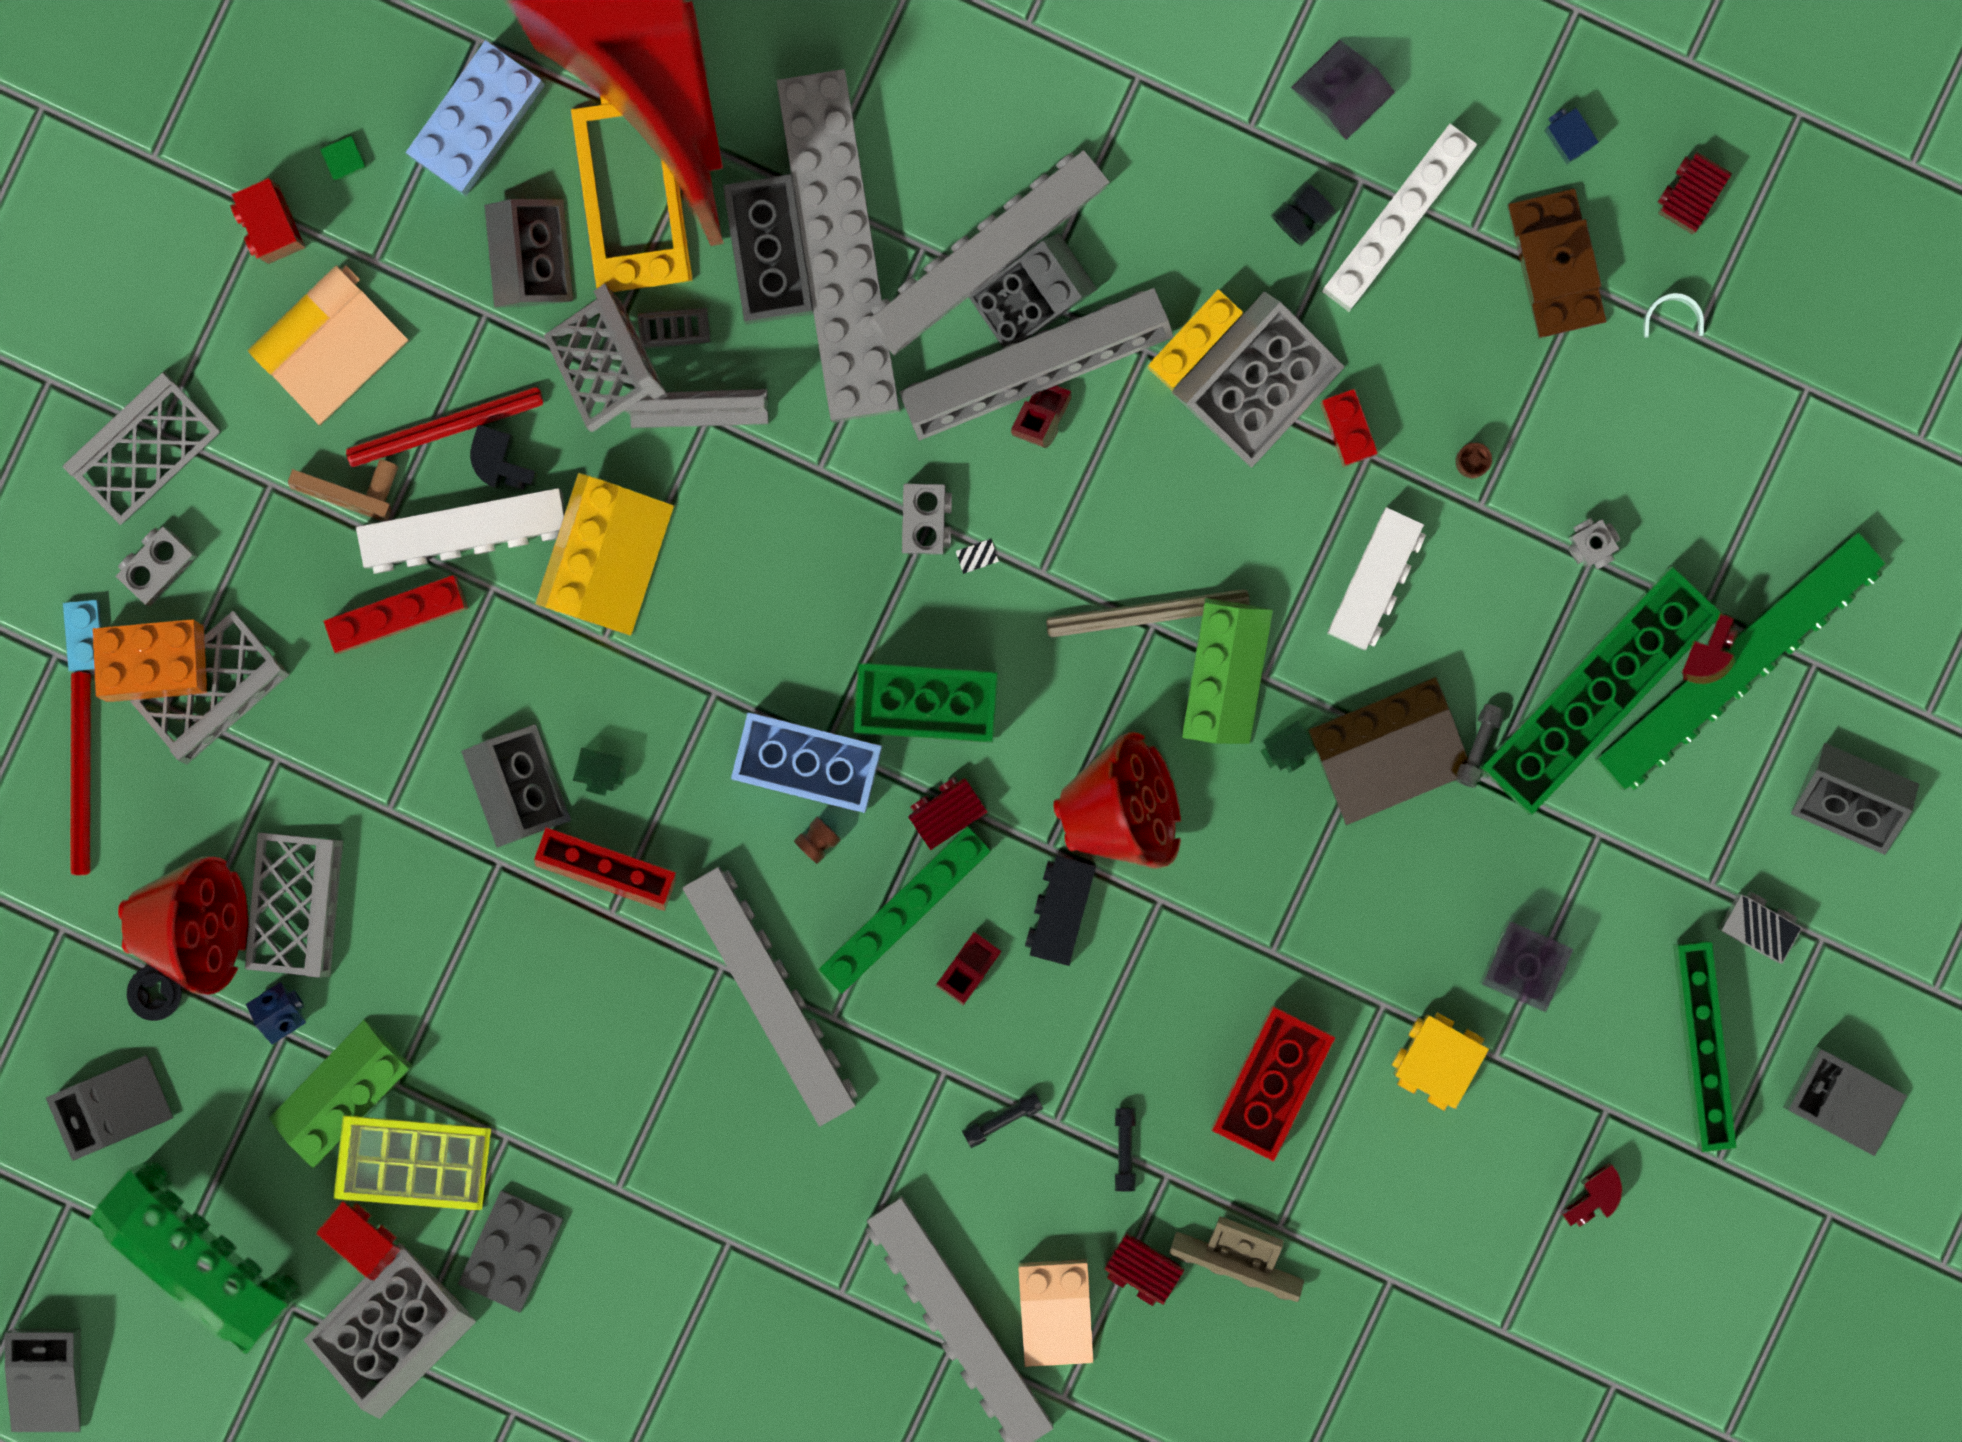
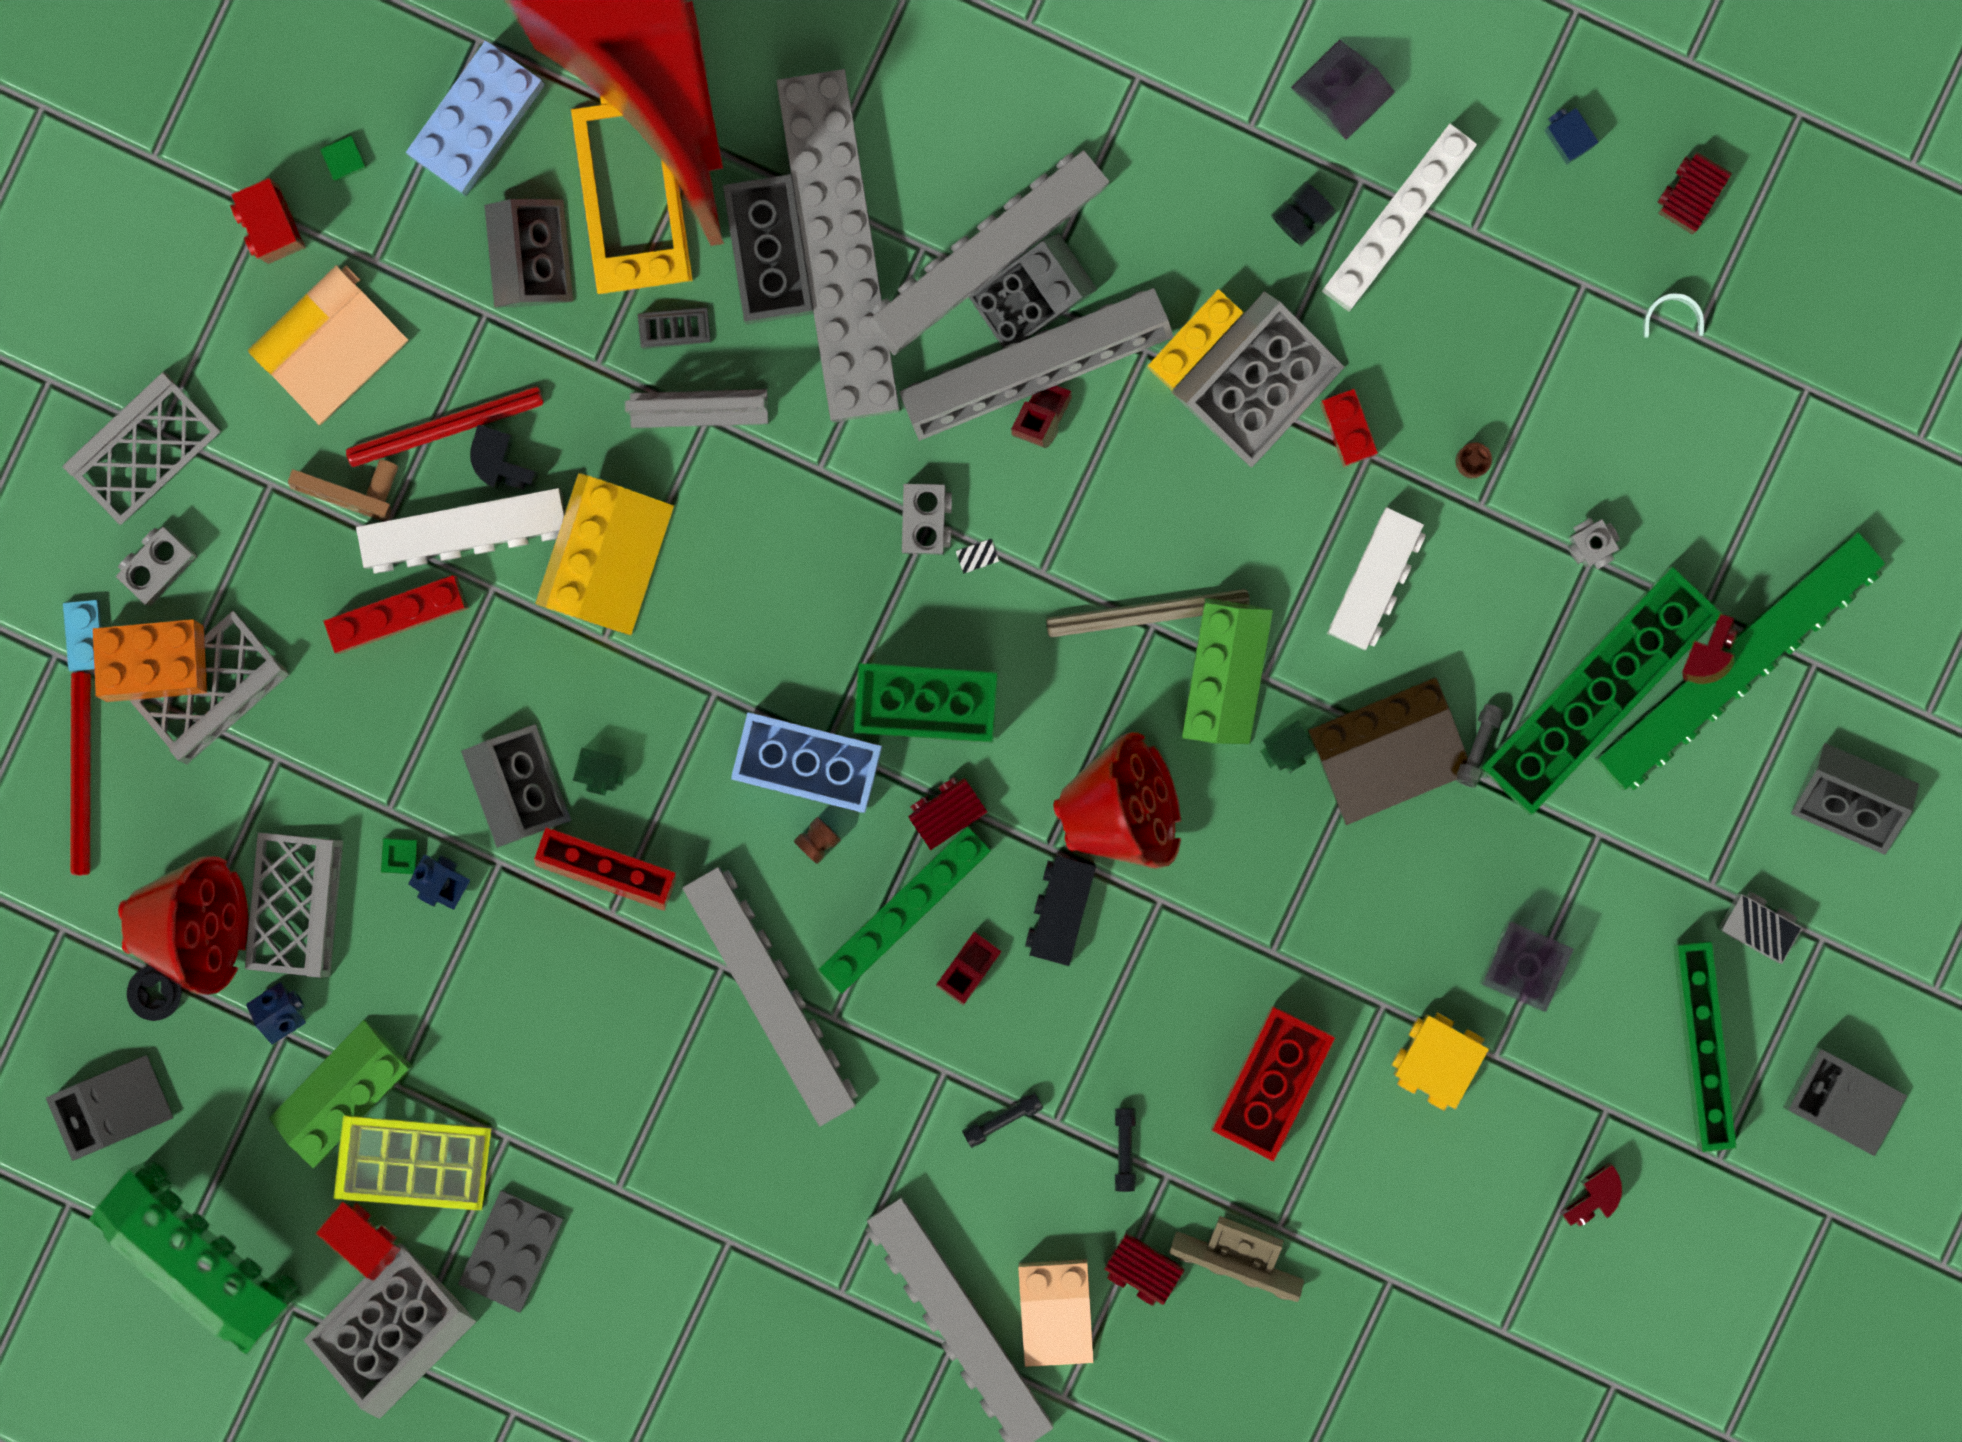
dark grey slope [5,1329,81,1432] -> none
light grey fence [544,284,666,432] -> none
reddish brown brick [1507,189,1607,339] -> none
none -> green tile [381,838,419,874]
none -> dark blue brick [408,854,470,910]

